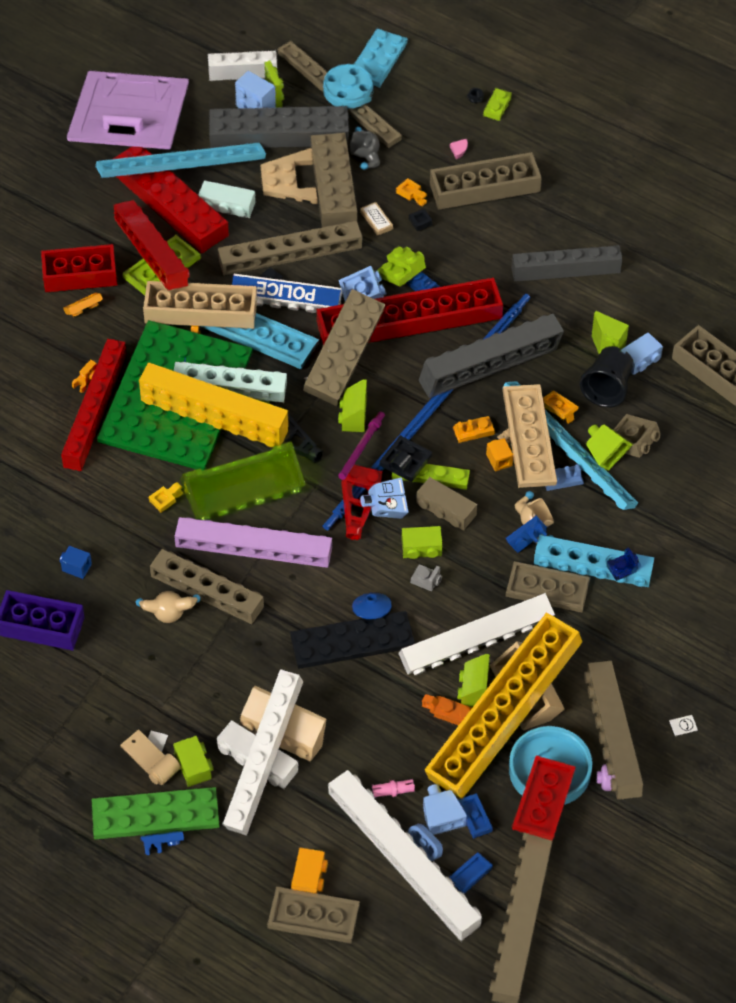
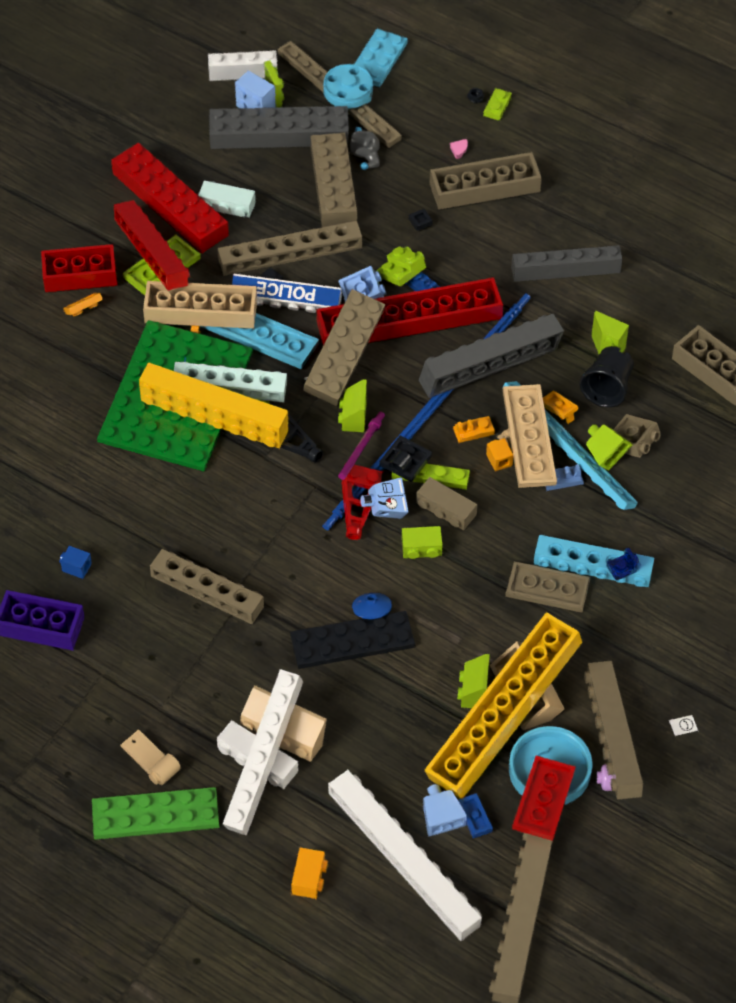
red brick [61,338,127,471] -> none
lavender door [67,71,189,149] -> none
light orange plate [72,360,97,393] -> none
medium azure plate [96,143,266,178] -> none
tan piece [136,591,201,623] -> none
blue plate [141,830,184,855] -> none
white sticker [148,731,168,752] -> none
yellow plate [149,482,183,513] -> none
lime brick [173,736,213,787] -> none
lavender brick [175,517,332,568] -> none
clear neon green windscreen [180,441,306,521] -> none
tan wing [261,148,317,204] -> none
dark tan plate [267,887,360,943] -> none
tile [360,202,393,236] -> none
bright pink pin [372,779,415,798] -> none
light orange plate [396,178,427,206] -> none
white brick [399,593,555,676] -> none
medium blue plate [408,824,443,861] -> none
light grey bracket [411,564,442,592] -> none
orange hinge [422,694,472,726] -> none
blue tile [449,852,493,894] -> none
blue plate [506,515,547,553] -> none
tan piece [515,491,554,543] -> none
light blue brick [620,333,663,375] -> none

